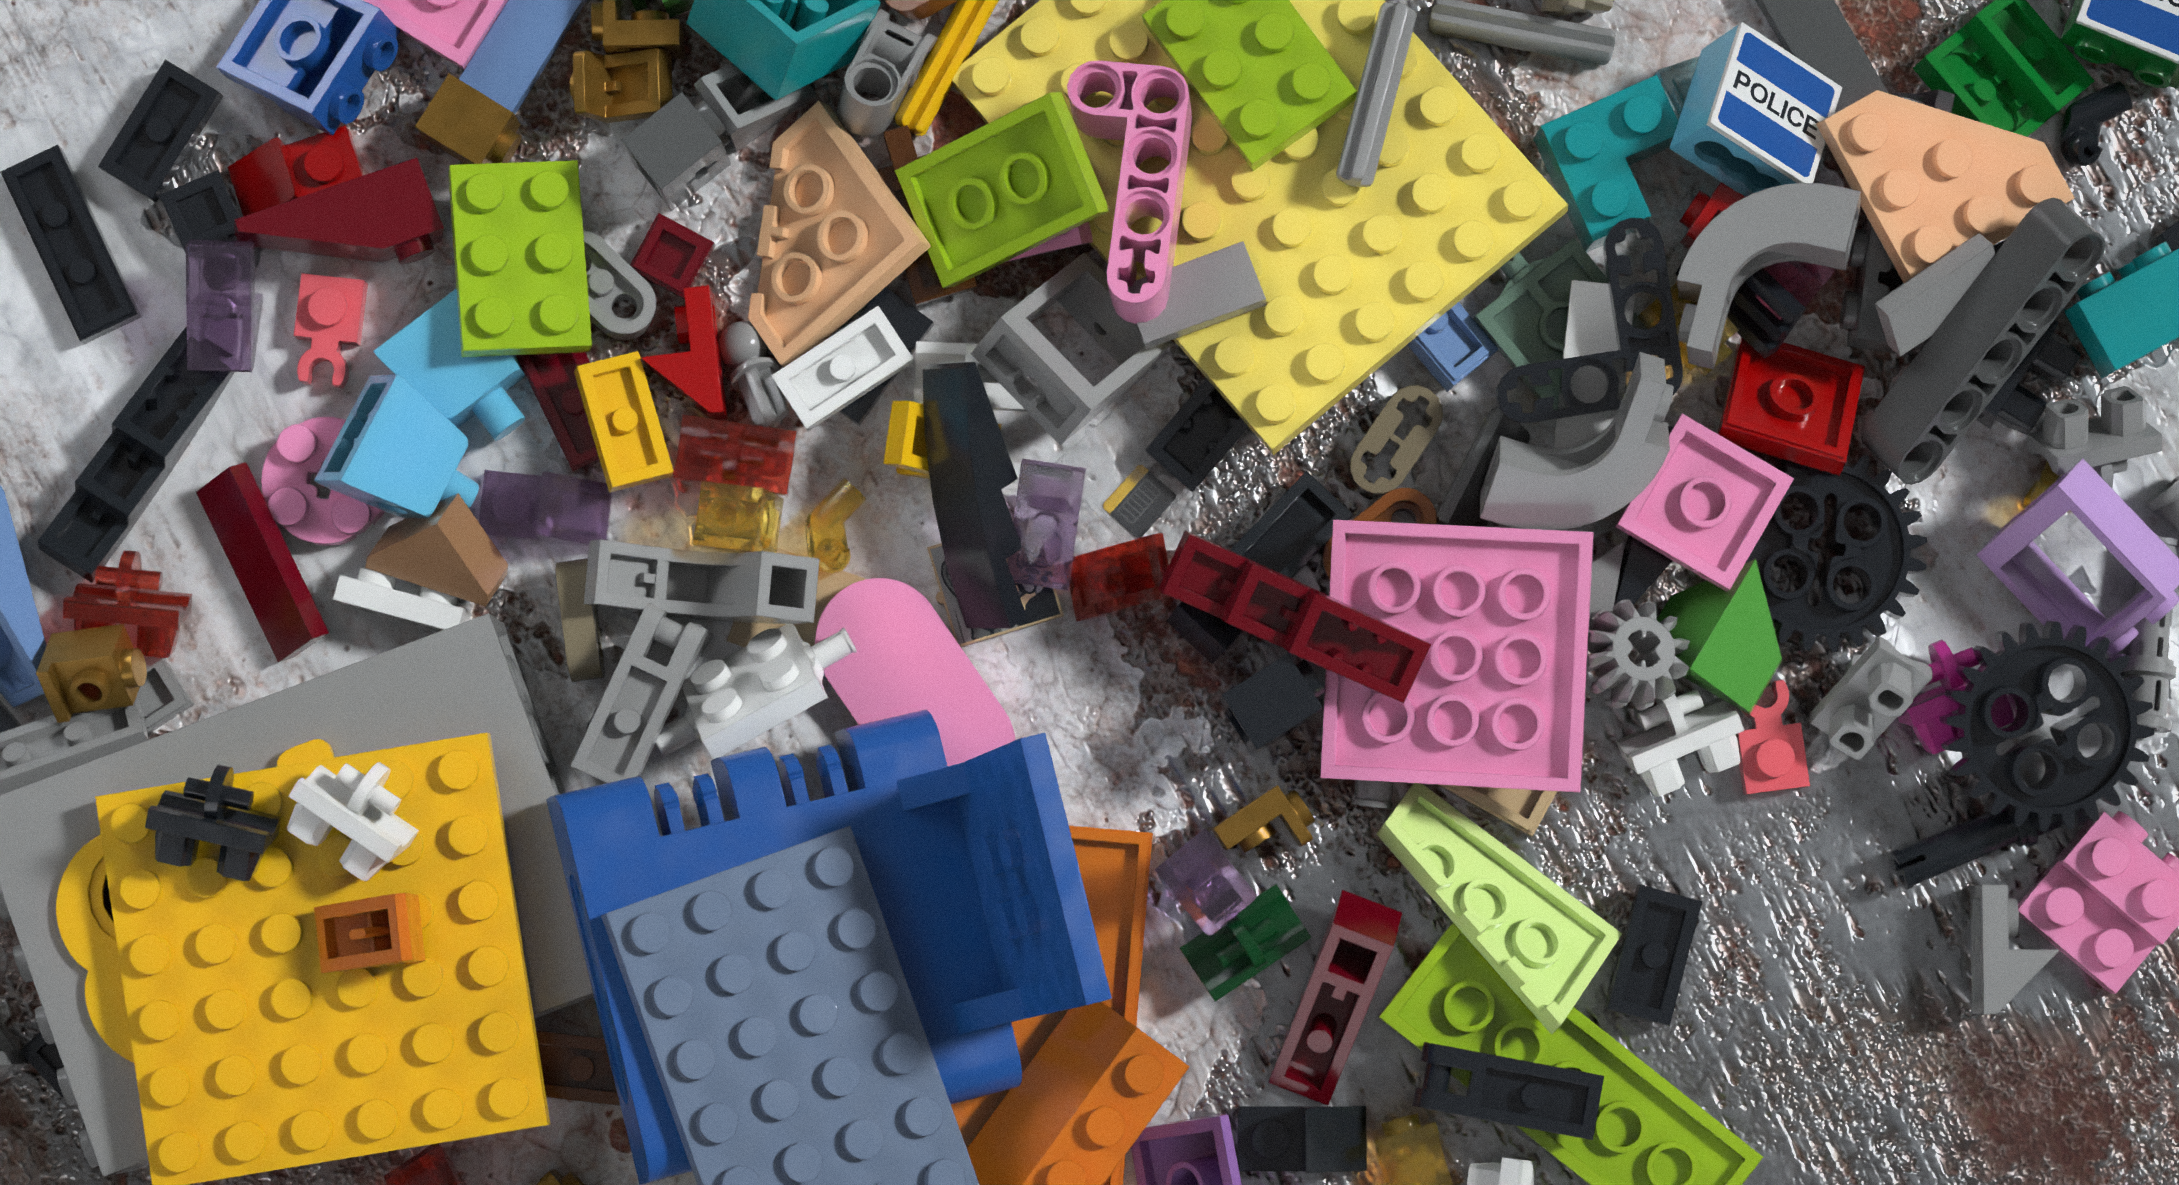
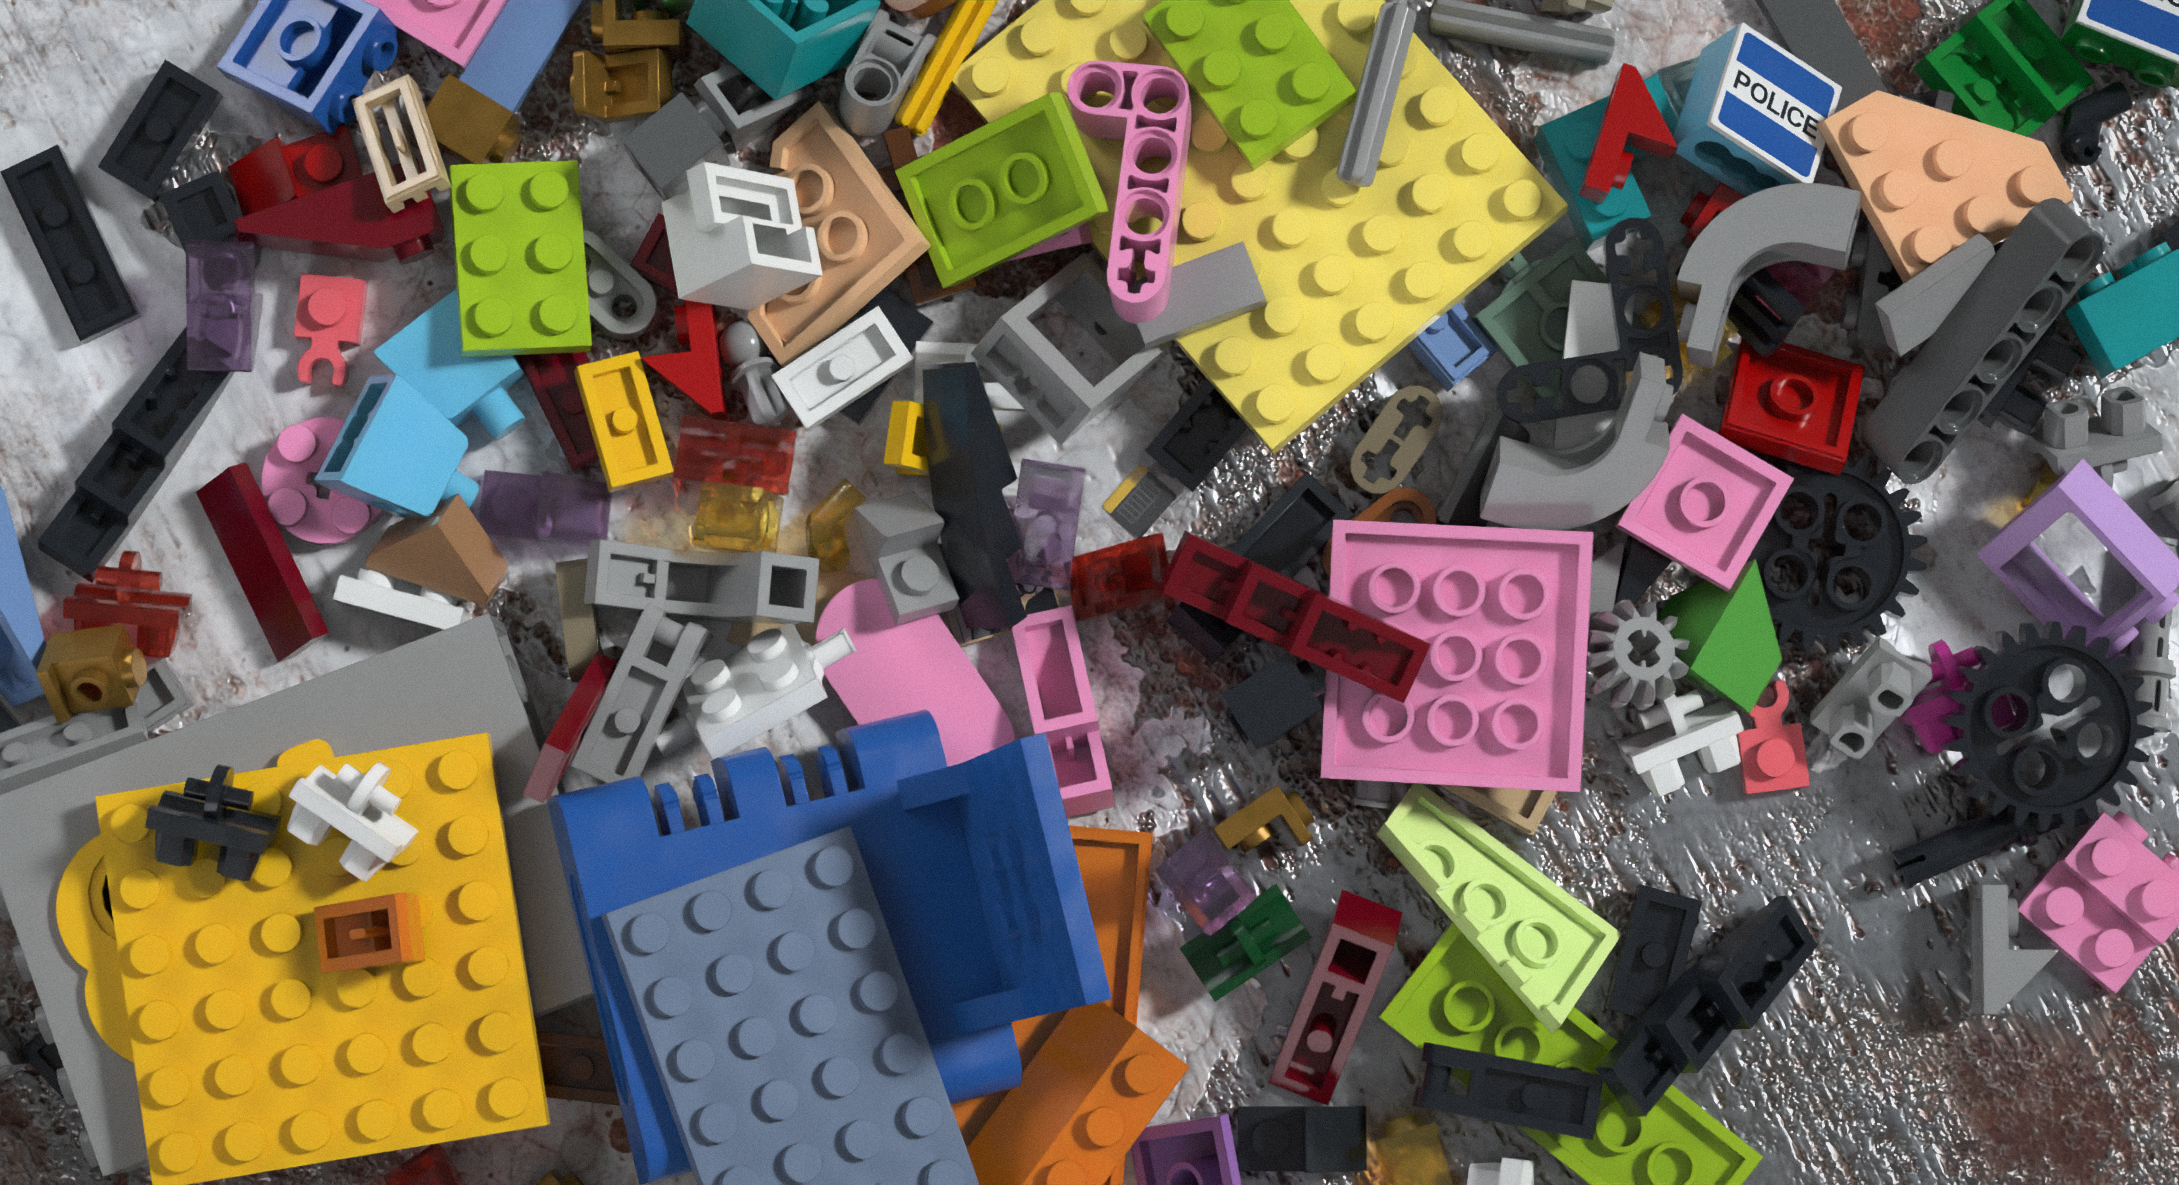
none -> tan tile [351,74,451,213]
none -> dark red tile [523,652,617,804]
none -> white plate [662,162,823,310]
none -> light grey slope [852,491,959,625]
none -> bright pink slope [1011,605,1115,817]
none -> red slope [1578,63,1678,203]
none -> black slope [1595,896,1818,1117]

